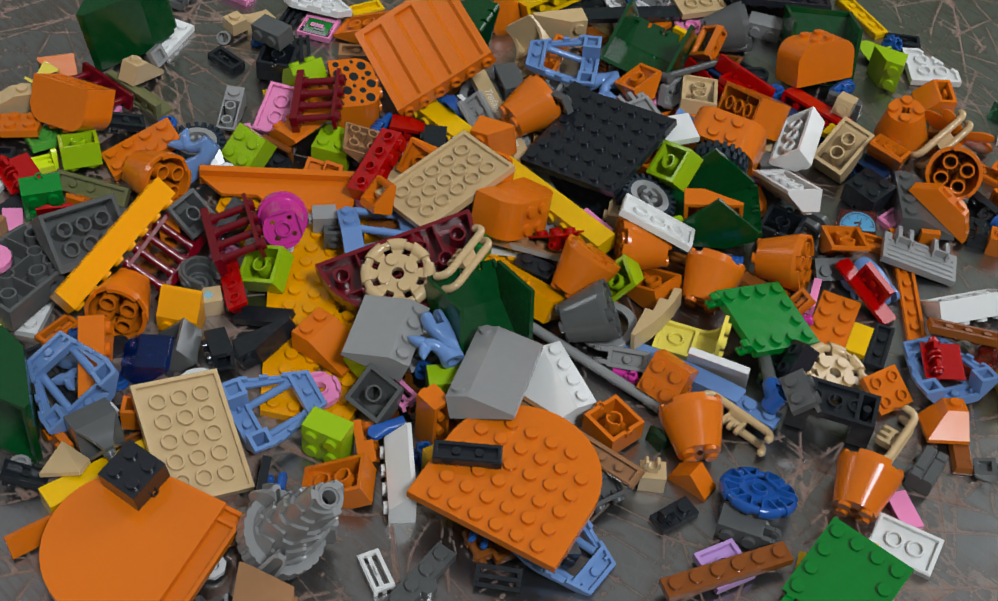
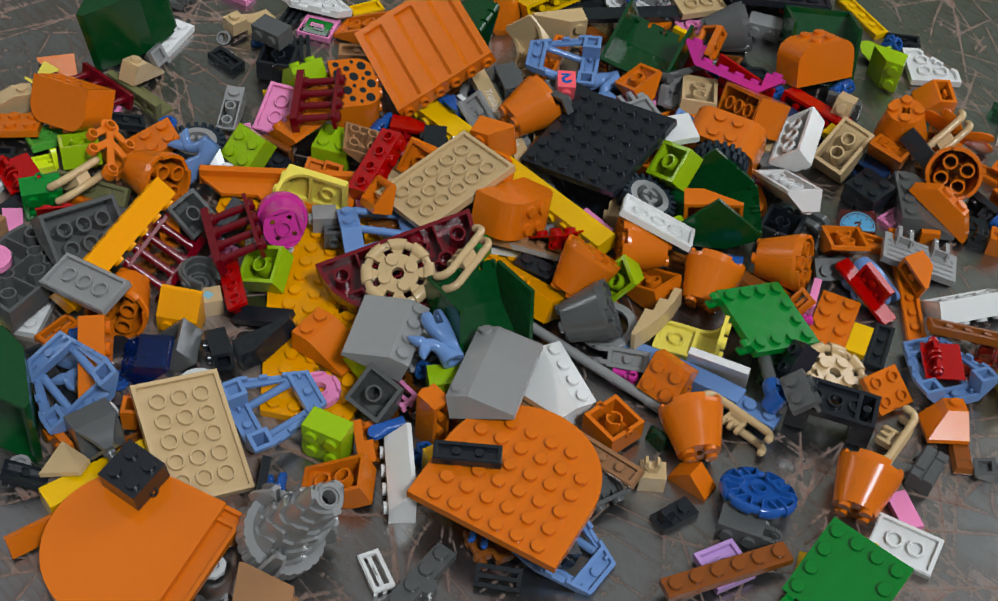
none -> light grey tile [39,252,132,315]
none -> tan piece [47,156,104,205]
none -> orange plant [85,119,135,181]
none -> light yellow bracket [272,164,349,210]
none -> coral brick [555,70,576,100]
none -> dark pink slope [686,37,786,93]
none -> orange slope [897,250,933,299]
none -> black tile [899,127,935,167]

